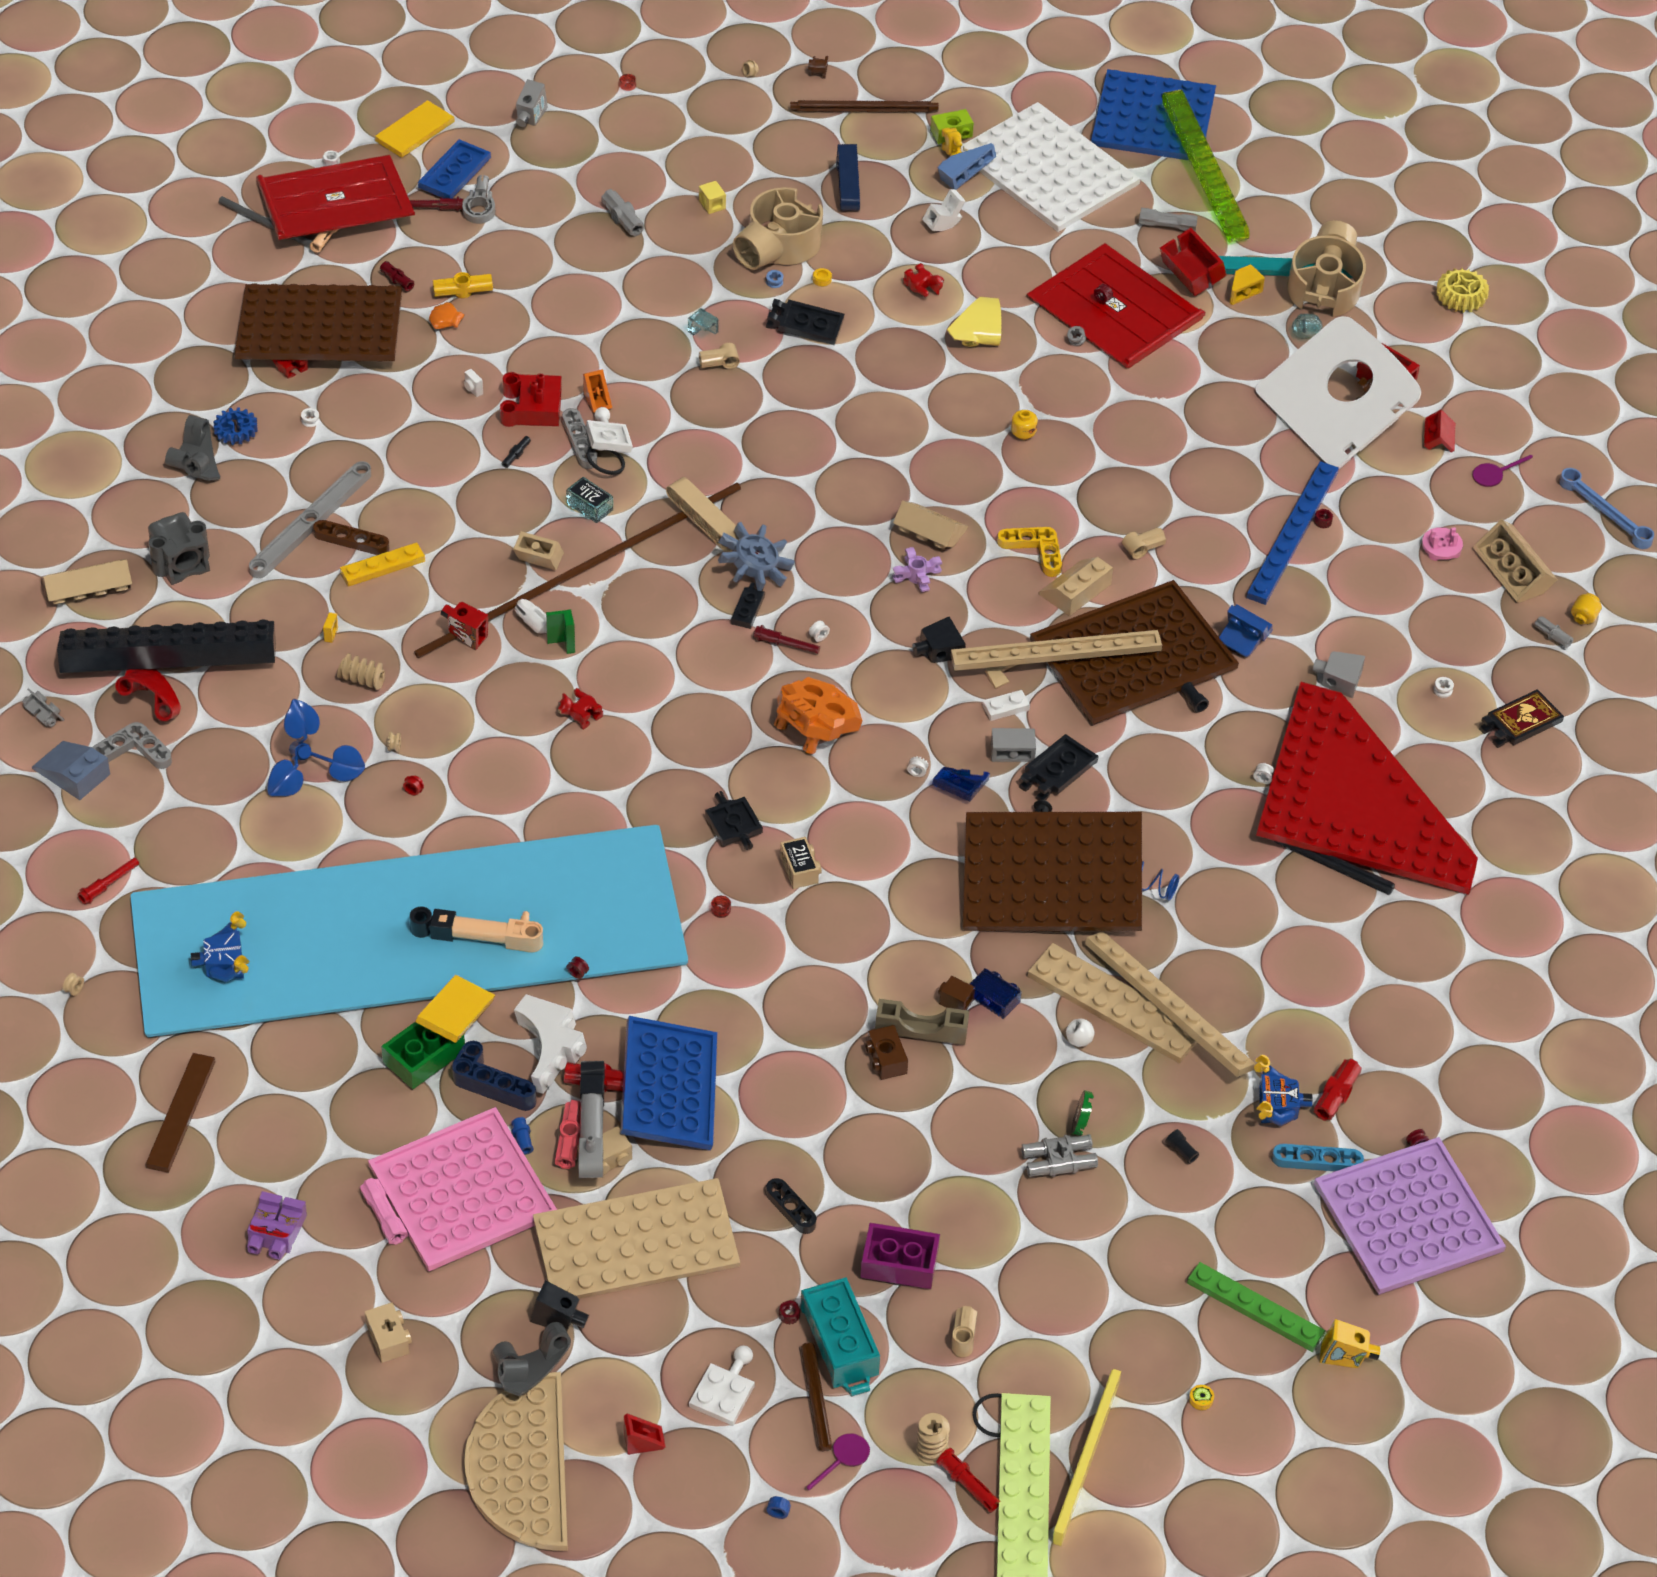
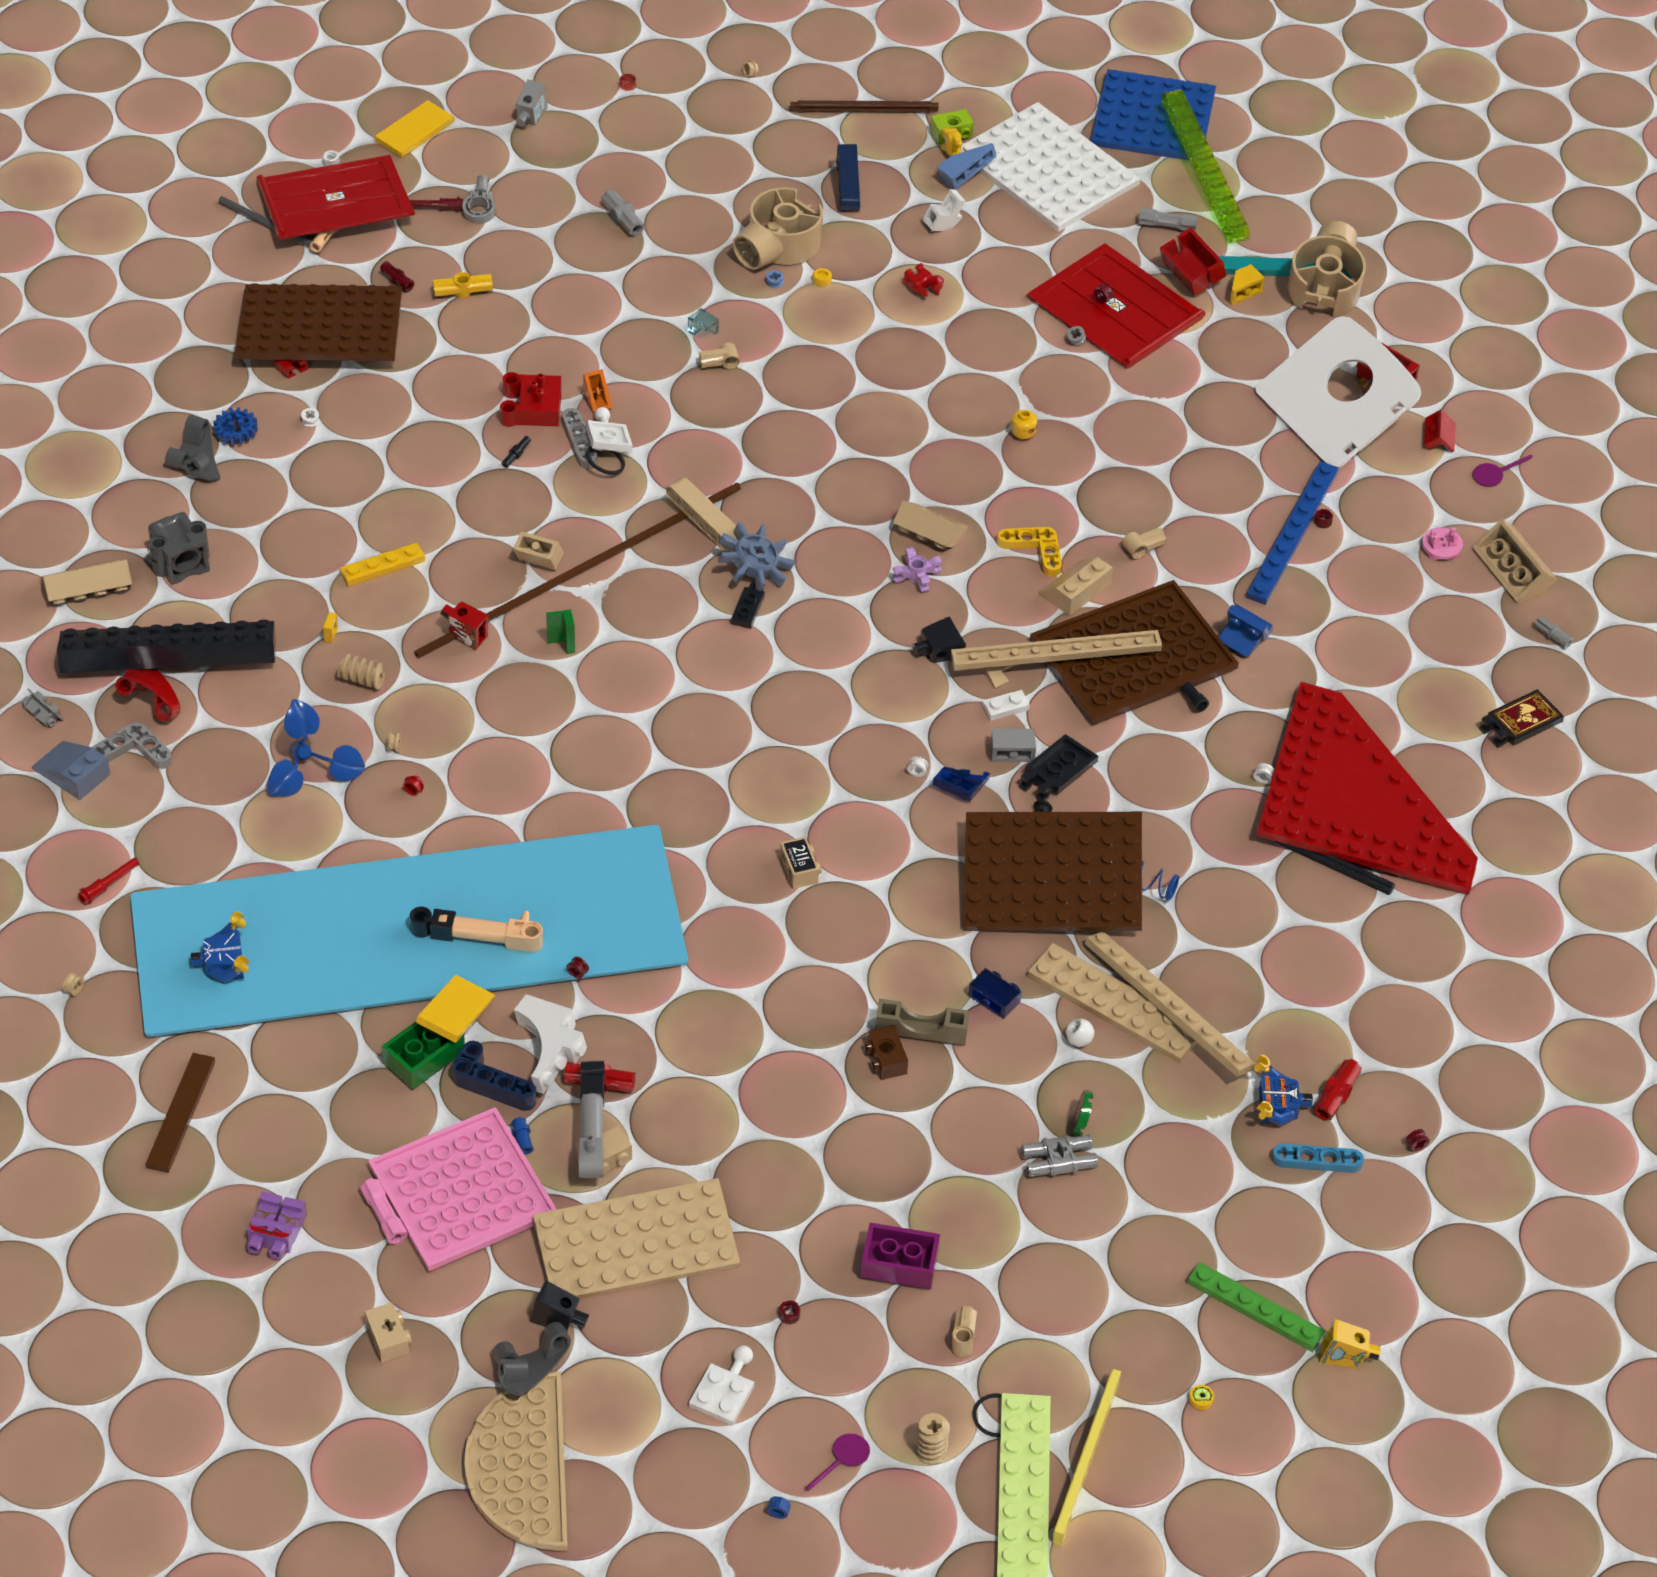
light grey beam [249,461,371,578] -> none
reddish brown beam [313,520,390,555] -> none
blue plate [418,139,491,198] -> none
orange animal [429,302,465,329] -> none
white plate [464,369,483,397] -> none
white arm [515,599,547,633] -> none
coral piece [555,1100,581,1169] -> none
red animal [558,688,603,730] -> none
clear light blue brick [566,477,613,523] -> none
blue plate [620,1016,718,1150] -> none
red slope [624,1413,666,1455] -> none
light yellow brick [699,181,726,214] -> none
black plate [705,791,763,850] -> none
clear red bush [711,895,731,918] -> none
dark red pin [754,625,820,654] -> none
black tile [766,299,845,345] -> none
black beam [766,1178,817,1234] -> none
orange brick [774,677,863,754] -> none
teal container [800,1277,880,1397] -> none
reddish brown axle [801,1342,832,1452] -> none
reddish brown brick [808,56,828,78] -> none
white bush [809,620,830,642] -> none
red pin [936,1448,1001,1513] -> none
reddish brown brick [938,975,975,1010] -> none
light yellow panel [947,297,1001,347] -> none
black pin [1165,1129,1199,1164] -> none
clear light blue head [1292,314,1323,339] -> none
light grey torso [1313,651,1365,698] -> none
lavender plate [1314,1137,1506,1295] -> none
white bush [1434,677,1454,698] -> none
light yellow gear [1436,268,1489,313] -> none
medium blue piece [1559,468,1654,549] -> none
yellow head [1571,593,1602,625] -> none

